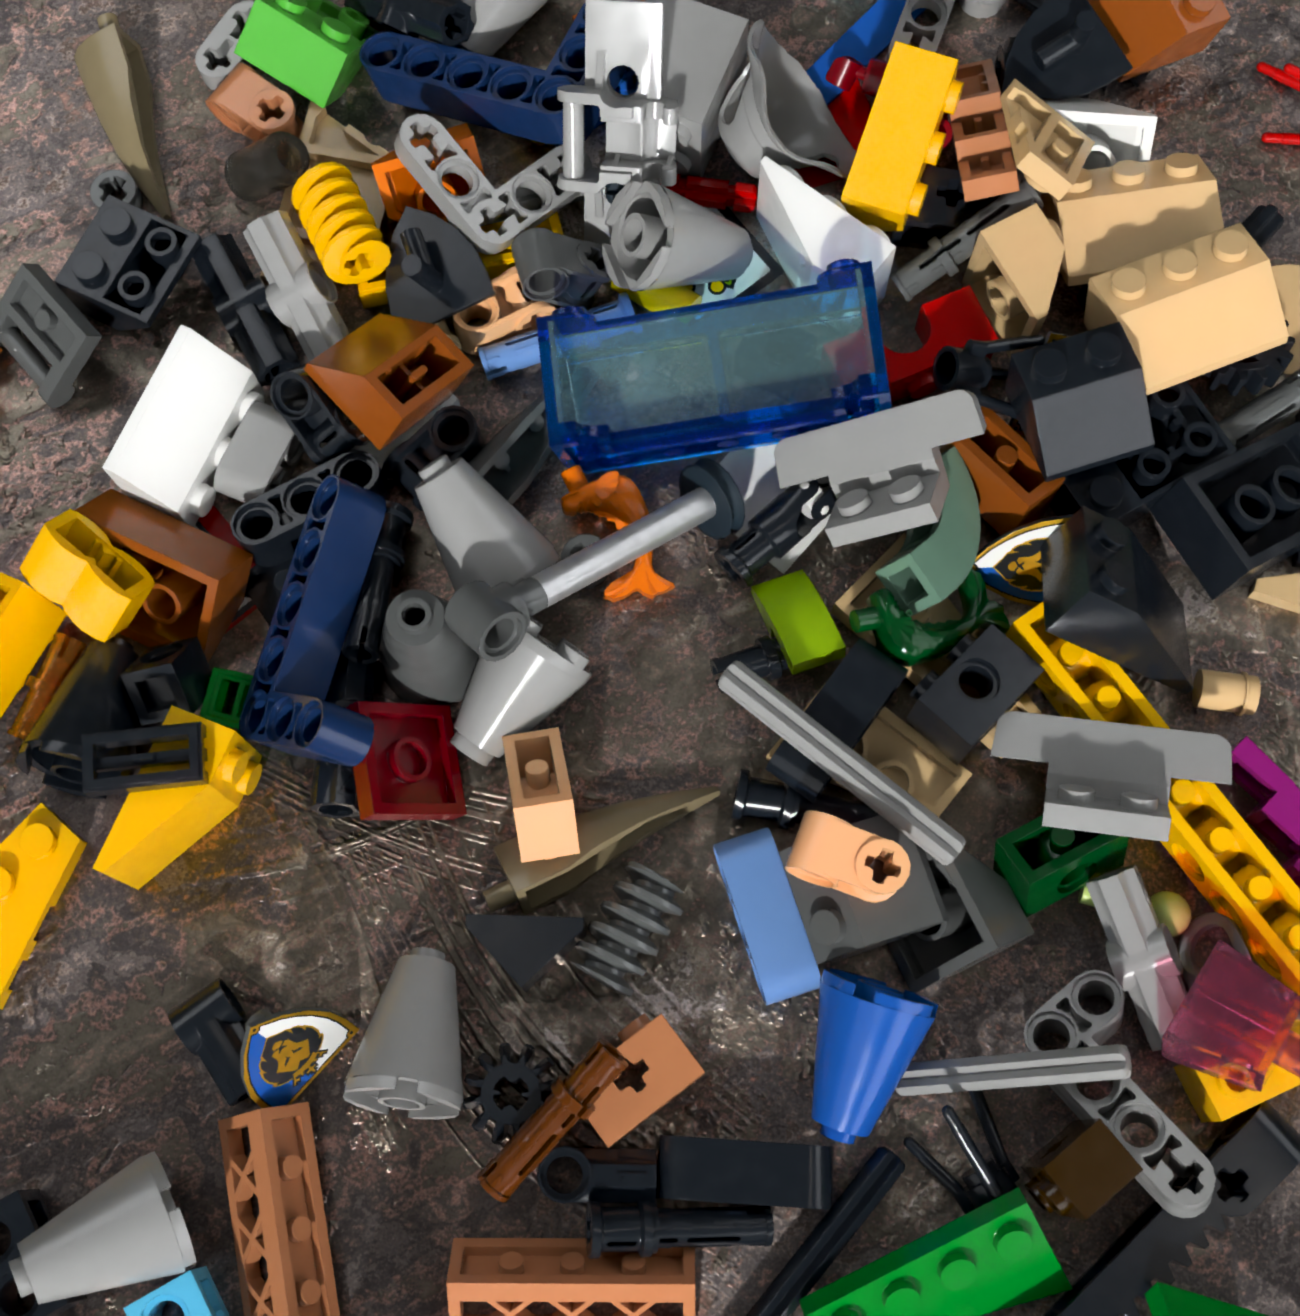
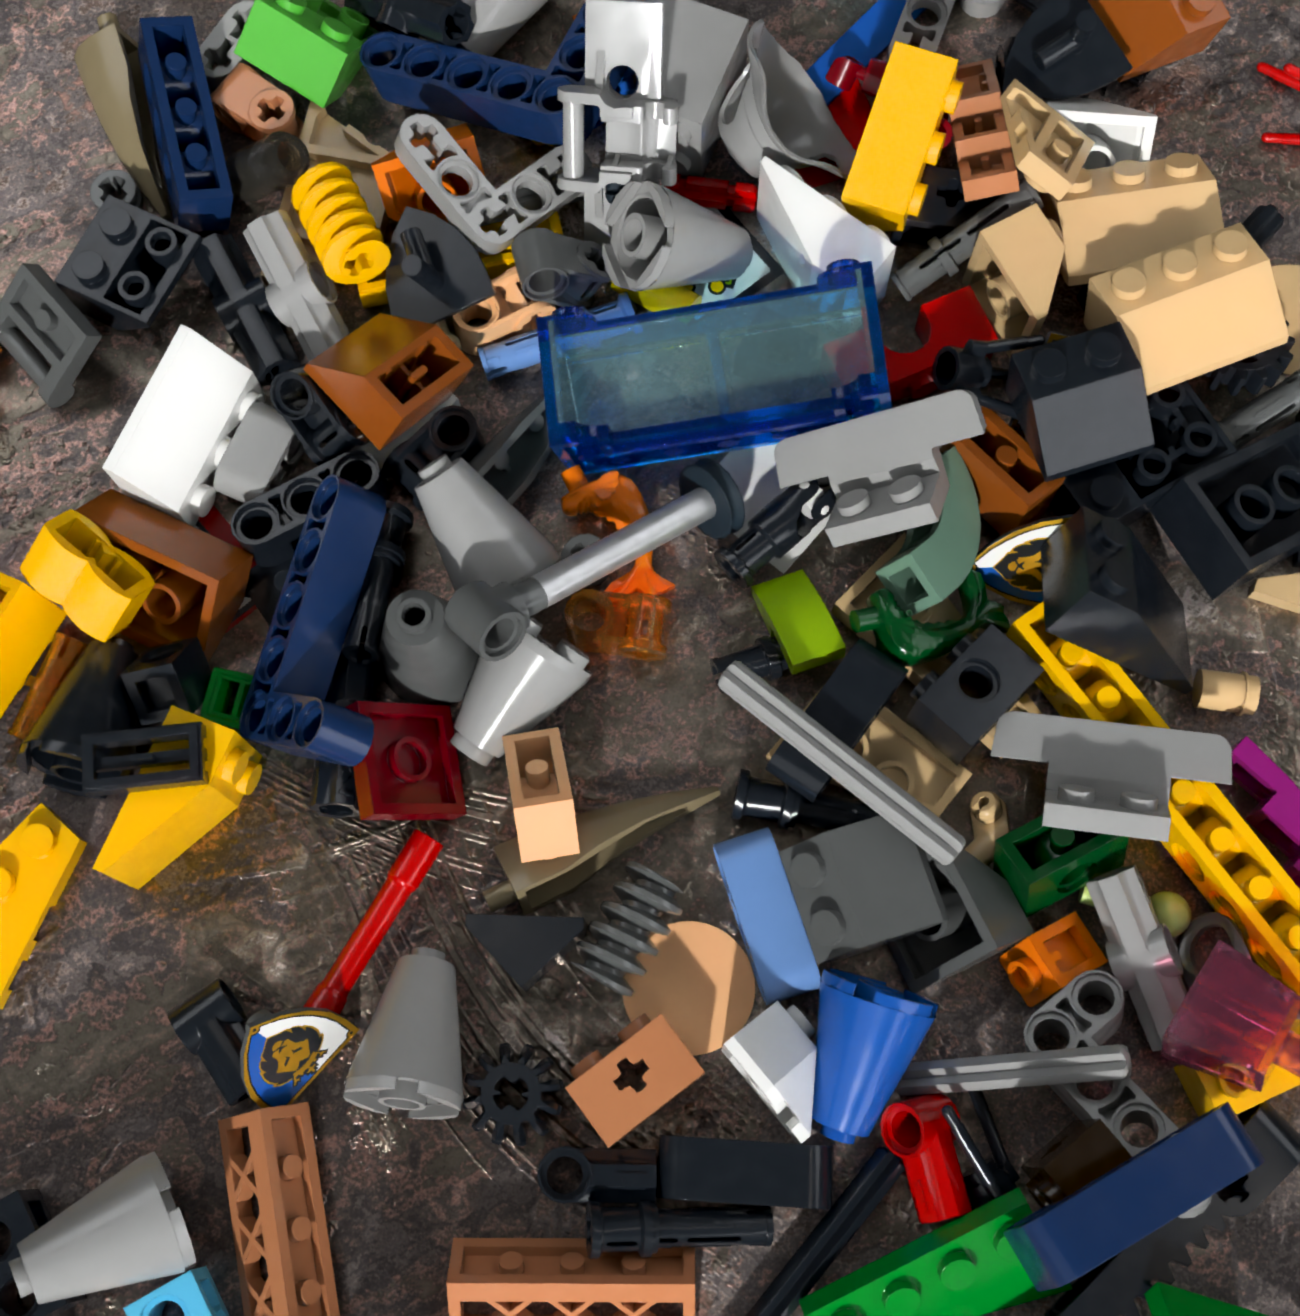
reddish brown pin [477,1038,629,1203] -> none
light nougat piece [785,810,911,903] -> none
none -> dark blue brick [138,16,233,232]
none -> red piece [303,829,444,1014]
none -> clear orange piece [564,589,673,661]
none -> light nougat sticker [622,921,755,1056]
none -> white slope [721,1000,817,1144]
none -> red piece [880,1093,972,1224]
none -> tan arm [964,791,1011,866]
none -> orange bracket [999,911,1108,1007]
none -> dark blue beam [1003,1102,1266,1292]

